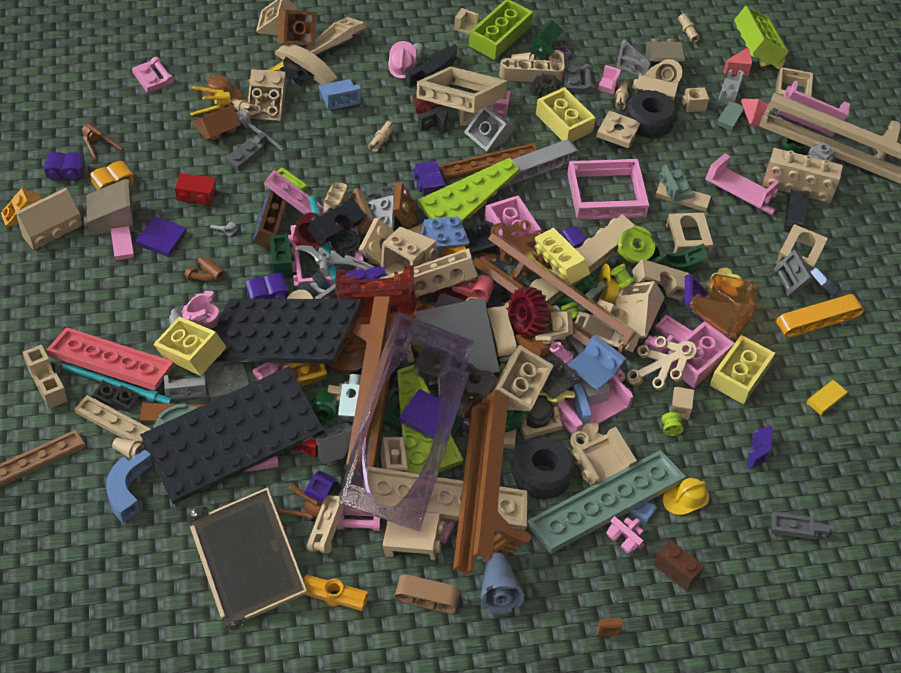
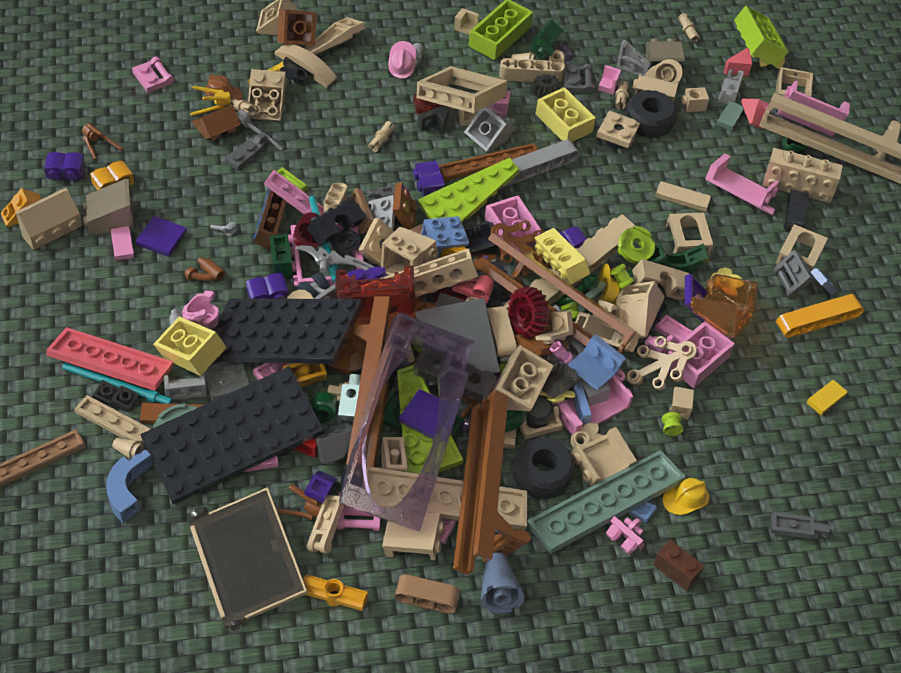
tan arch [23,345,68,409] -> none
red brick [175,173,217,206] -> none
medium blue bracket [319,79,361,110] -> none
black slope [405,44,458,88] -> none
bright pink window [567,159,649,220] -> none
dark orange tile [597,618,622,636] -> none
sand green bracket [659,165,693,202] -> none
light yellow brick [710,335,775,404] -> none
dark purple slope [746,425,773,470] -> none
light grey brick [808,141,836,163] -> none

